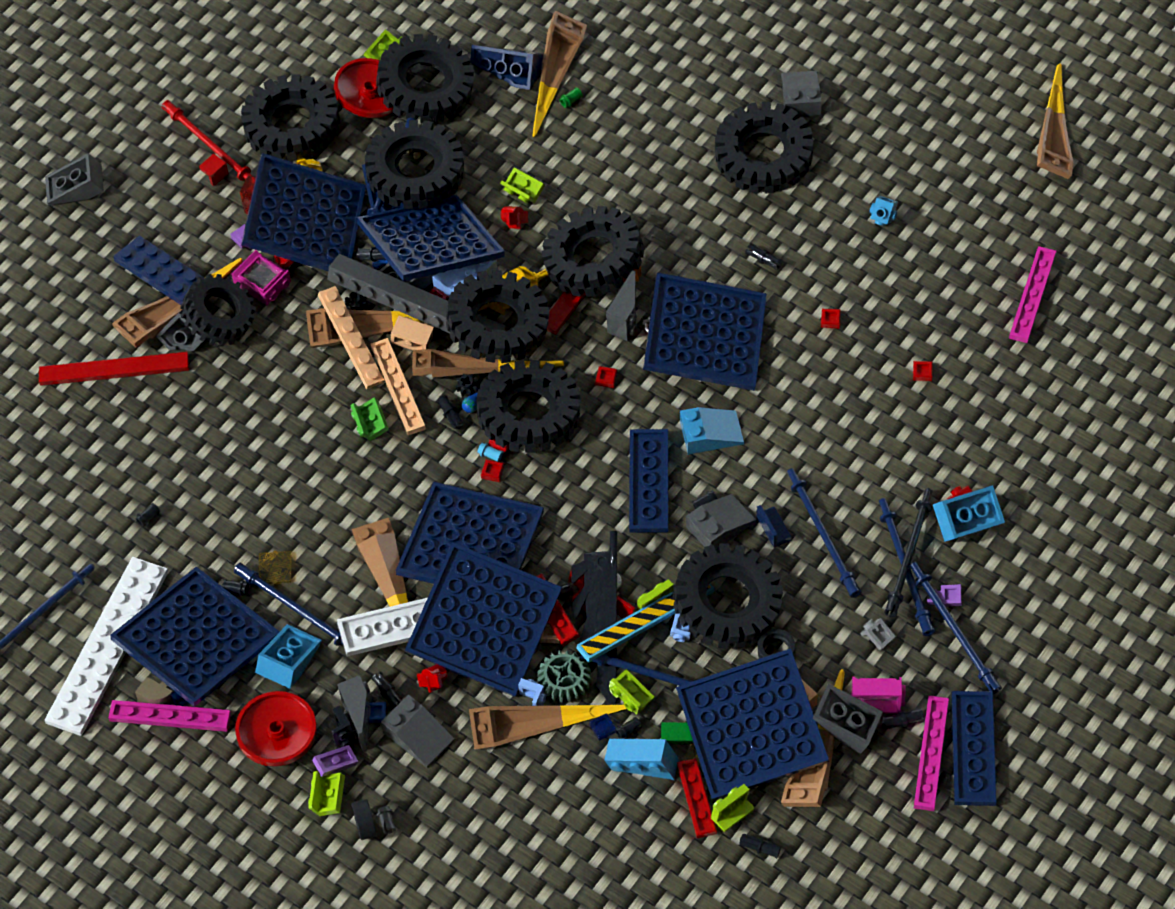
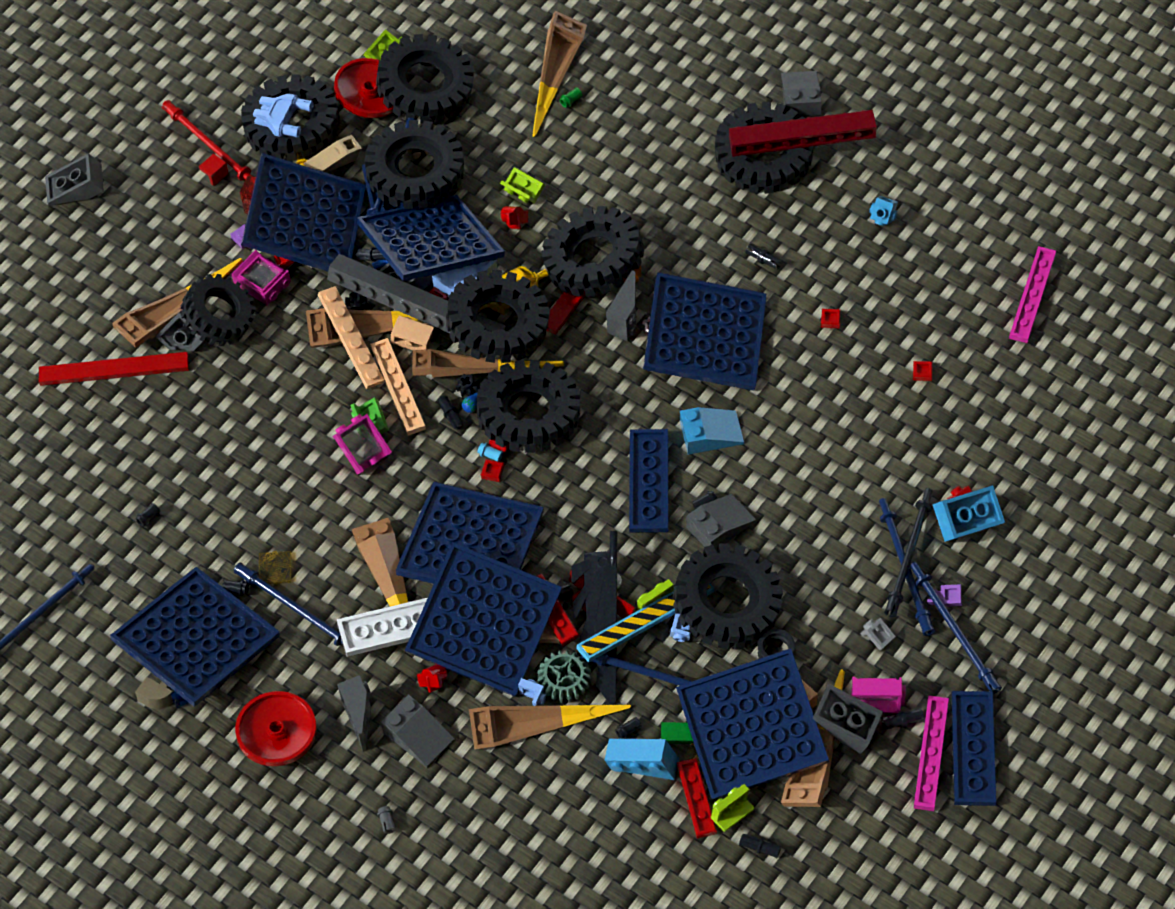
white plate [45,557,168,736] -> none
dark pink plate [108,700,231,732] -> none
dark blue plate [113,235,211,305] -> none
dark azure slope [255,624,321,689] -> none
lime bracket [308,771,345,816] -> none
medium lavender plate [312,745,358,777] -> none
black bracket [331,706,356,749] -> none
black tyre [351,799,377,840] -> none
blue tile [369,702,386,723] -> none
black pin [371,671,402,709] -> none
dark blue wedge [470,45,543,90] -> none
clear blue tile [589,713,616,741] -> none
red tile [595,366,618,388] -> none
lime bracket [609,669,654,715] -> none
dark blue panel [757,505,791,548] -> none
dark blue bar [787,468,862,598] -> none
medium nougat plate [1037,63,1073,179] -> none
none -> light blue connector [253,94,314,138]
none -> tan slope [304,135,362,173]
none -> window [332,414,392,475]
none -> dark red brick [729,110,877,157]

